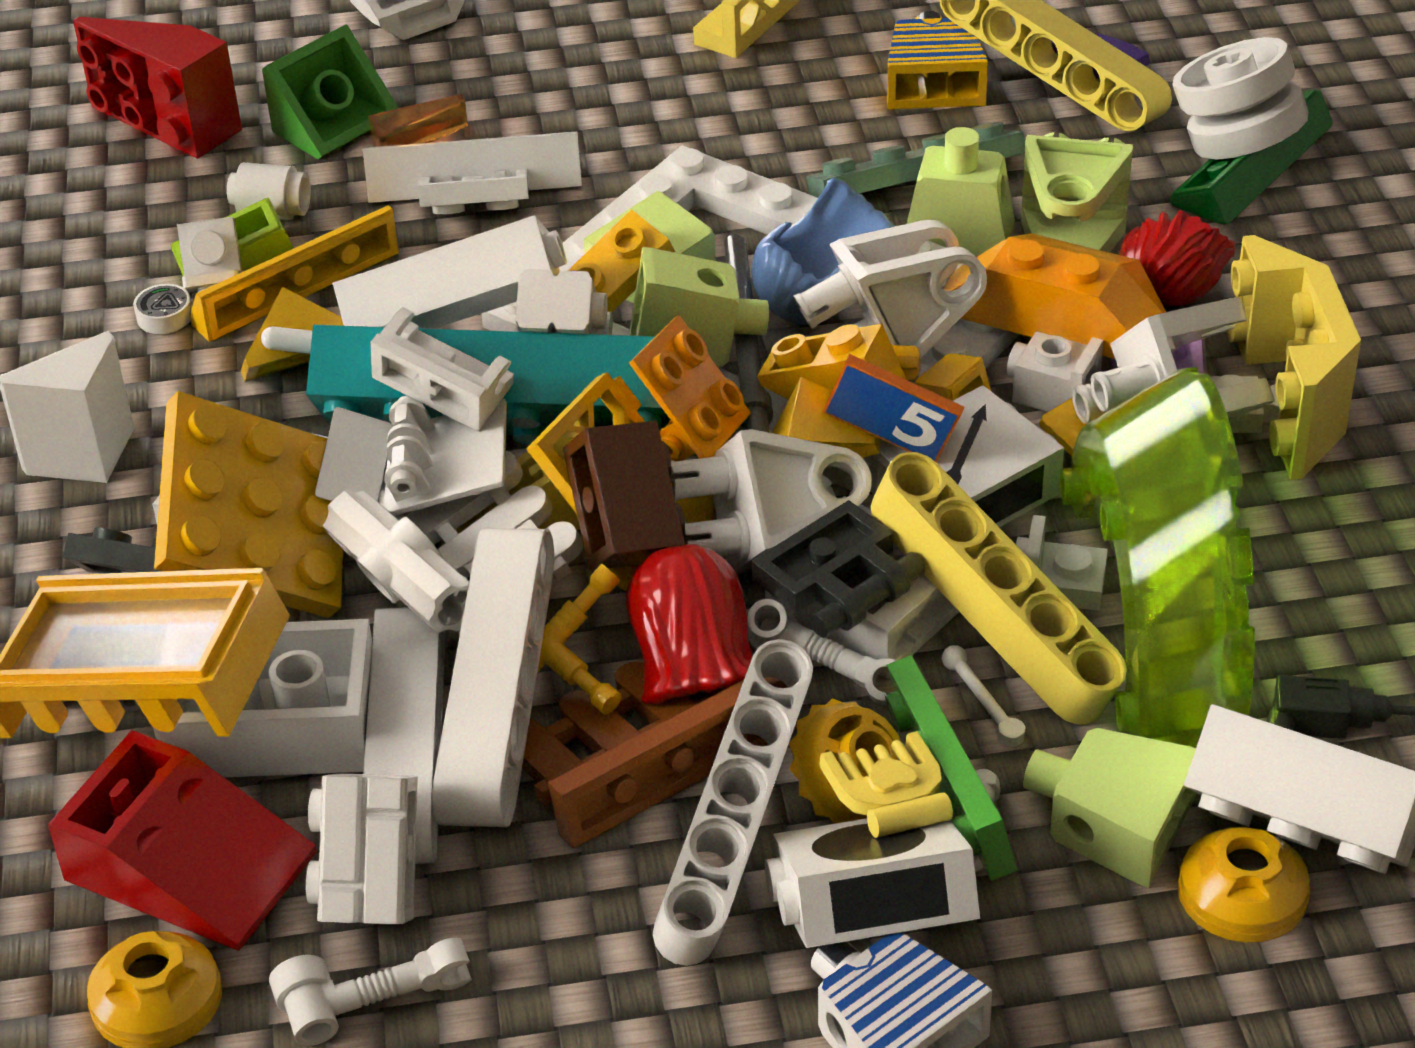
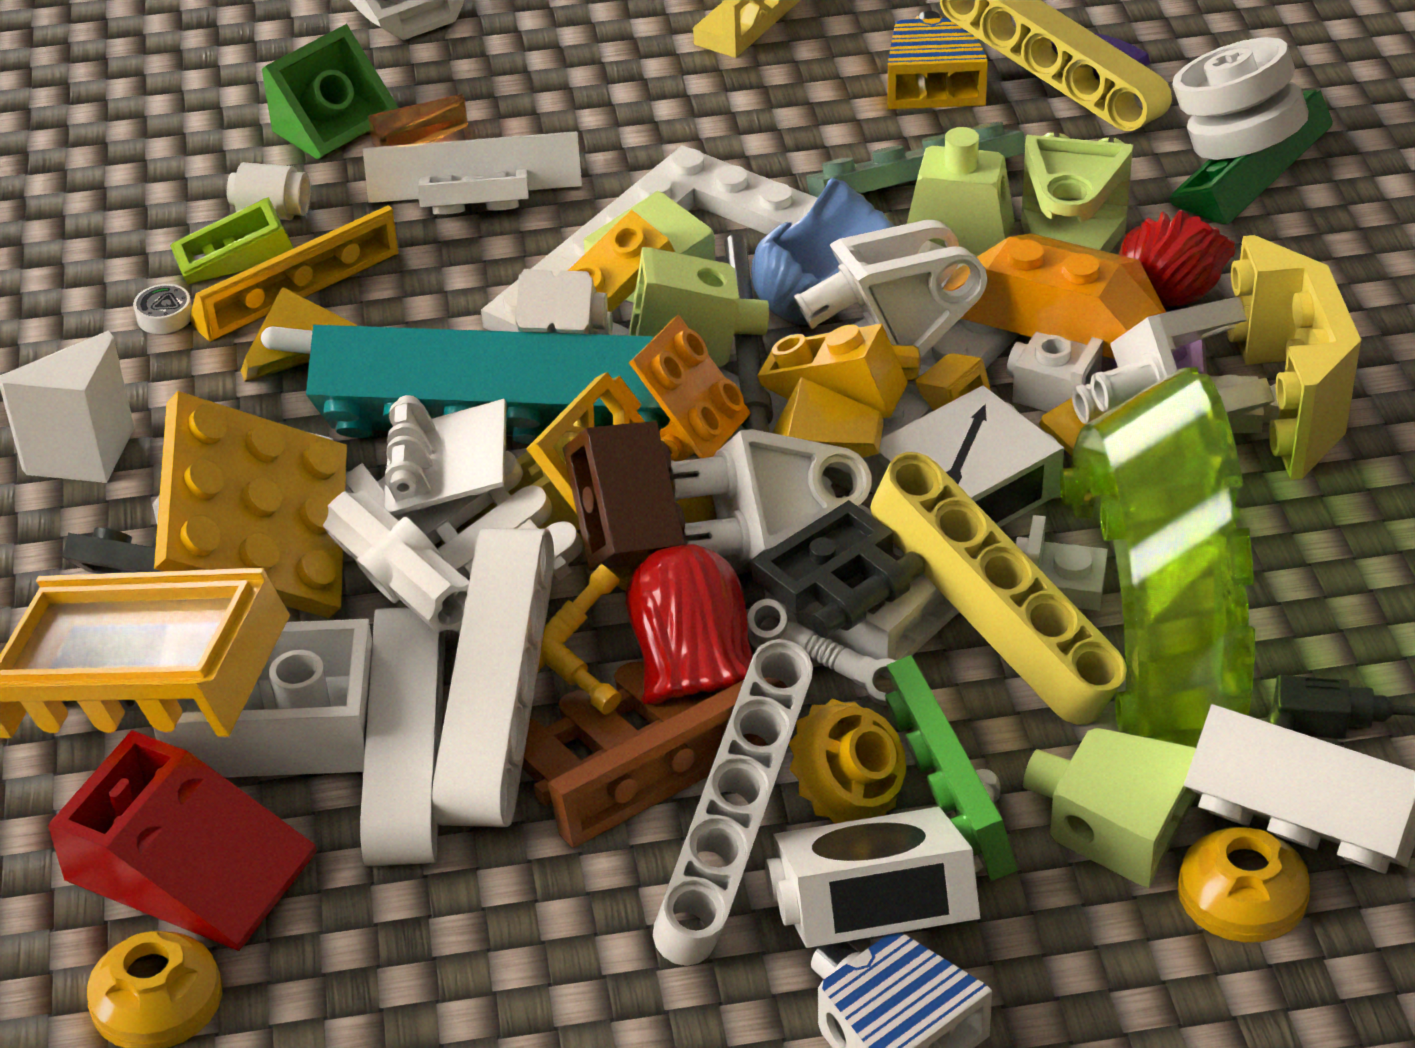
red slope [73,17,242,159] -> none
white bracket [177,217,242,293] -> none
white brick [269,938,472,1046] -> none
white brick [306,774,418,924] -> none
white sticker [315,407,393,502] -> none
white brick [333,215,567,329] -> none
white hinge [370,307,514,432] -> none
light yellow piece [819,731,953,838] -> none
blue panel [822,354,964,463] -> none
white hinge [941,645,1025,747] -> none

